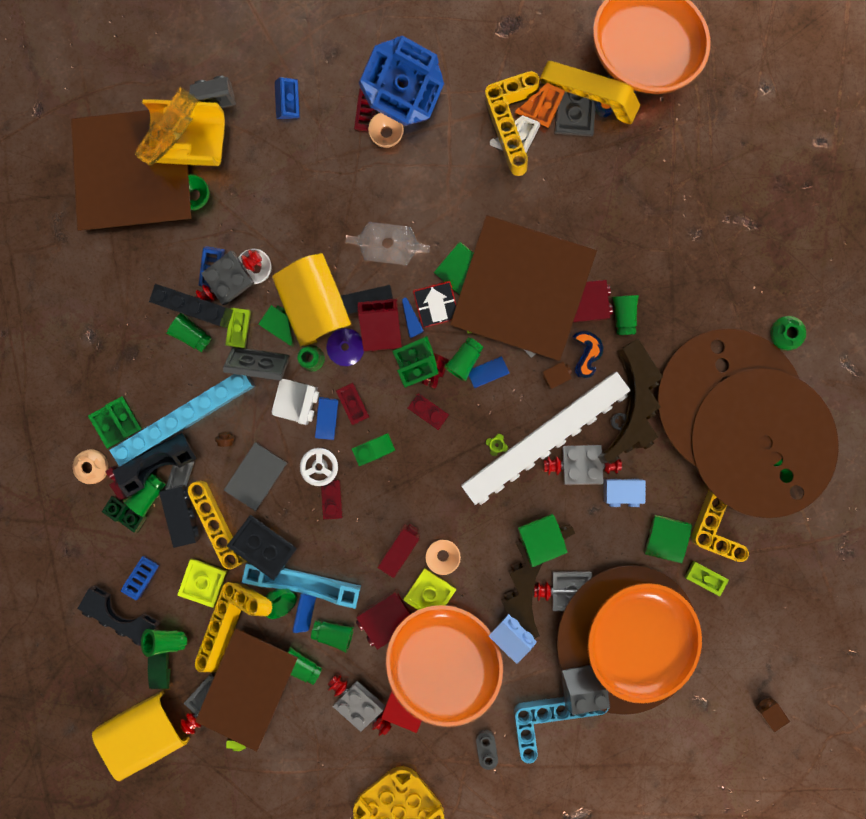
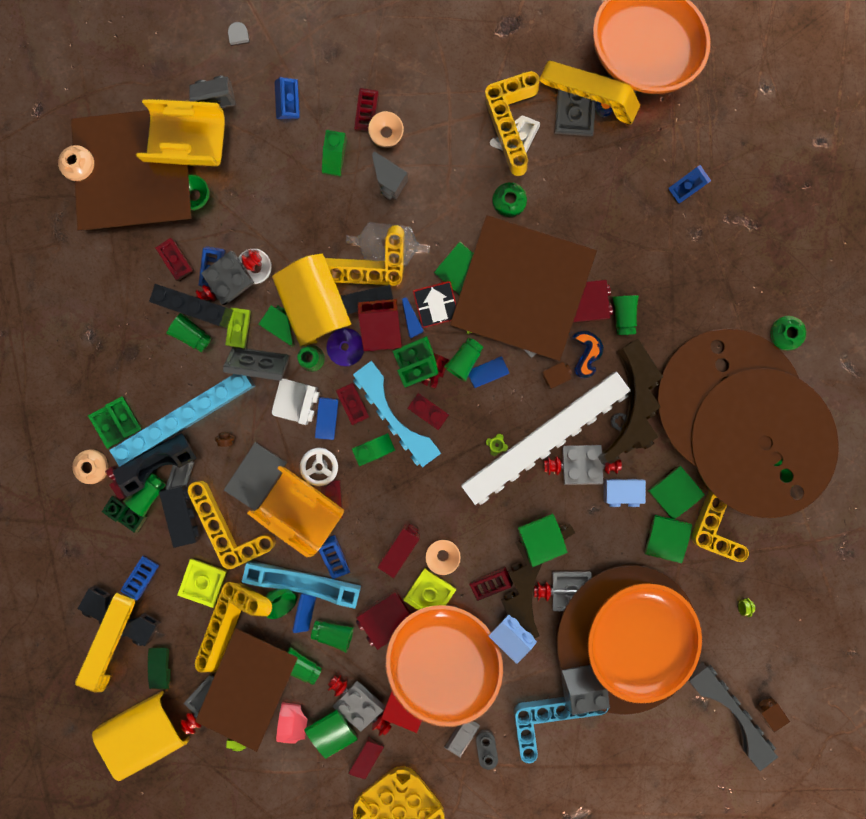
clear yellow slope [135,87,198,166] -> none
green plant [141,629,187,657] -> none
black tile [227,515,297,580] -> none
blue piece [358,35,444,126] -> none
orange wing [515,83,565,128] -> none
lime plate [685,561,729,596] -> none
none -> light nougat piece [58,145,94,181]
none -> yellow beam [76,593,135,692]
none -> dark red plate [155,238,193,281]
none -> light grey tile [228,22,250,45]
none -> light orange piece [247,466,344,557]
none -> coral slope [276,702,308,744]
none -> green slope [304,710,358,759]
none -> blue slope [319,535,350,579]
none -> green slope [322,130,347,176]
none -> yellow beam [325,225,405,285]
none -> dark red slope [348,737,384,779]
none -> medium azure arch [353,361,441,467]
none -> dark grey slope [372,151,408,200]
none -> light grey tile [444,721,480,758]
none -> dark red slope [469,567,513,601]
none -> green piece [492,182,527,218]
none -> green slope [648,466,705,519]
none -> blue slope [668,165,711,204]
none -> dark grey arch [688,662,778,771]
none -> lime plate [738,598,755,617]

